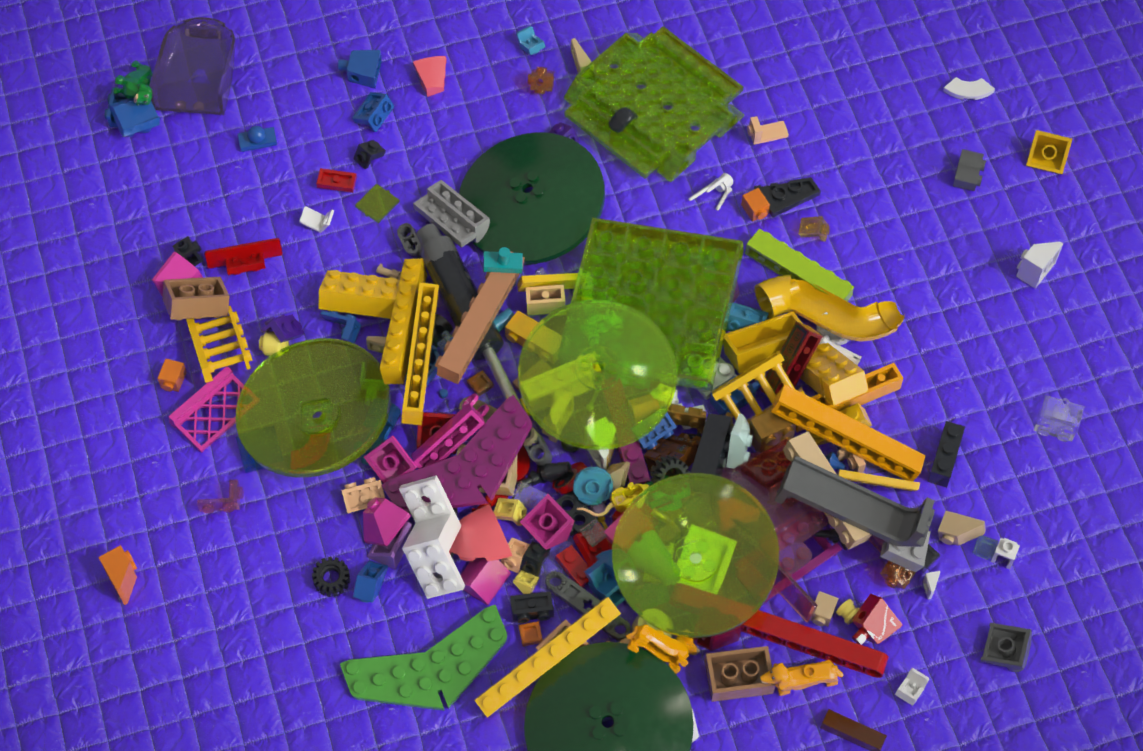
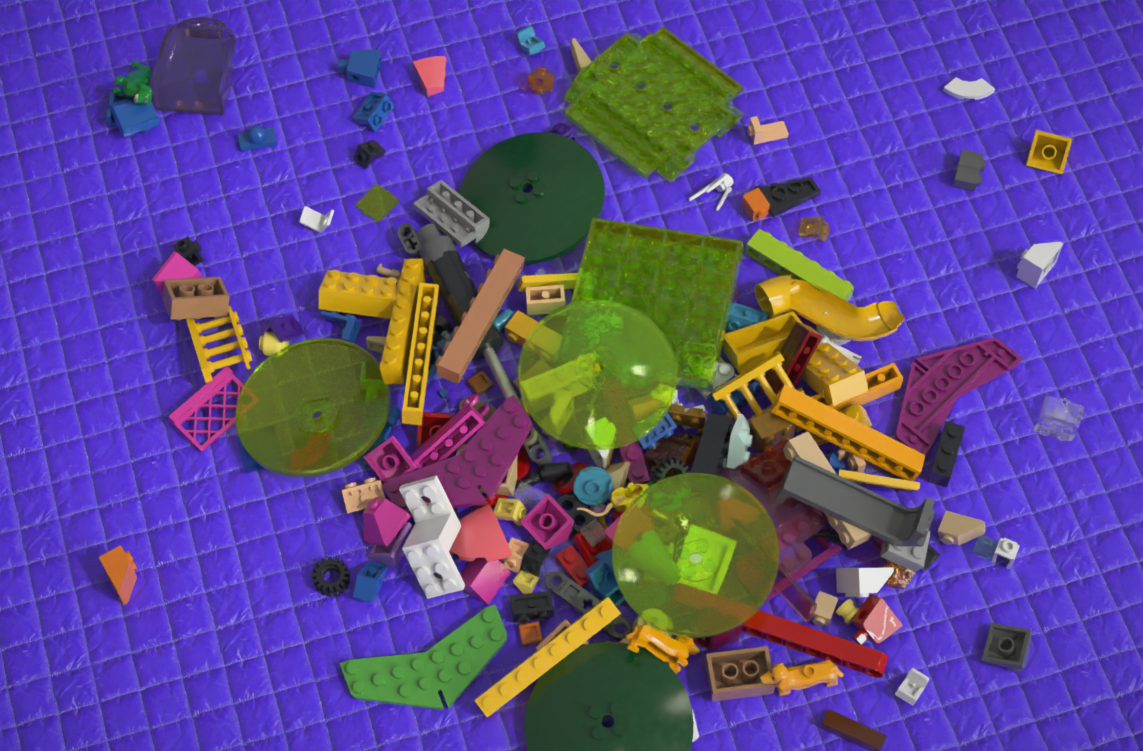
orange brick [157,359,187,392] -> none
clear pink bracket [197,479,244,513] -> none
red bracket [205,238,282,275] -> none
red plate [316,168,357,193] -> none
teal tile [483,247,523,274] -> none
black hair [608,107,638,133] -> none
white slope [923,571,940,600] -> none
none -> white slope [836,567,894,597]
none -> magenta wing [895,338,1022,457]

